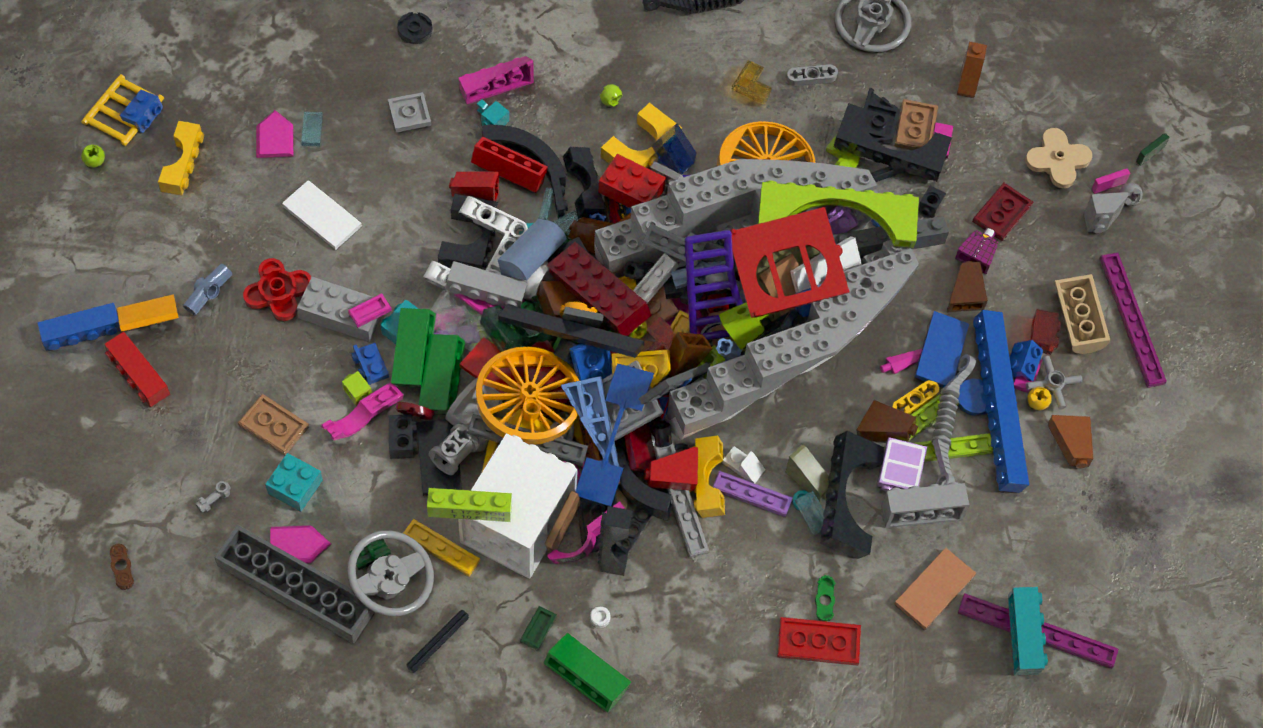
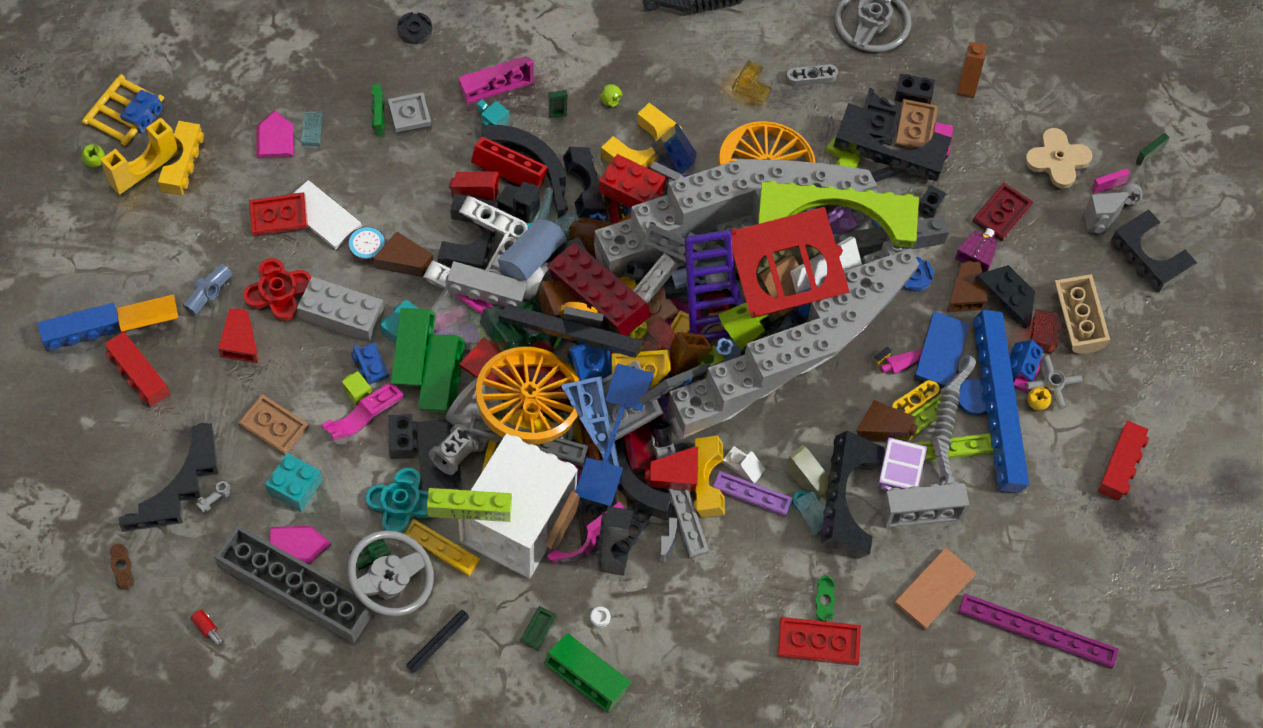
dark pink tile [348,293,392,328] -> none
dark red tile [395,402,434,420] -> none
teal brick [1008,587,1048,676] -> none
dark orange slope [1048,415,1093,468] -> none
magenta tile [1099,252,1167,388] -> none
none -> yellow arch [100,118,179,195]
none -> black arch [119,423,219,532]
none -> red piece [190,609,222,645]
none -> red slope [218,308,259,363]
none -> red tile [249,192,308,236]
none -> piece [348,227,386,260]
none -> teal plant [366,468,429,533]
none -> green hinge [371,84,385,135]
none -> reddish brown slope [374,232,433,277]
none -> black brick [497,182,540,223]
none -> dark green tile [548,90,568,118]
none -> light grey slope [660,518,677,562]
none -> black piece [874,346,892,365]
none -> black brick [894,73,935,104]
none -> blue tile [903,257,934,292]
none -> black wing [974,265,1035,329]
none -> red brick [1097,420,1149,501]
none -> black arch [1111,210,1197,293]

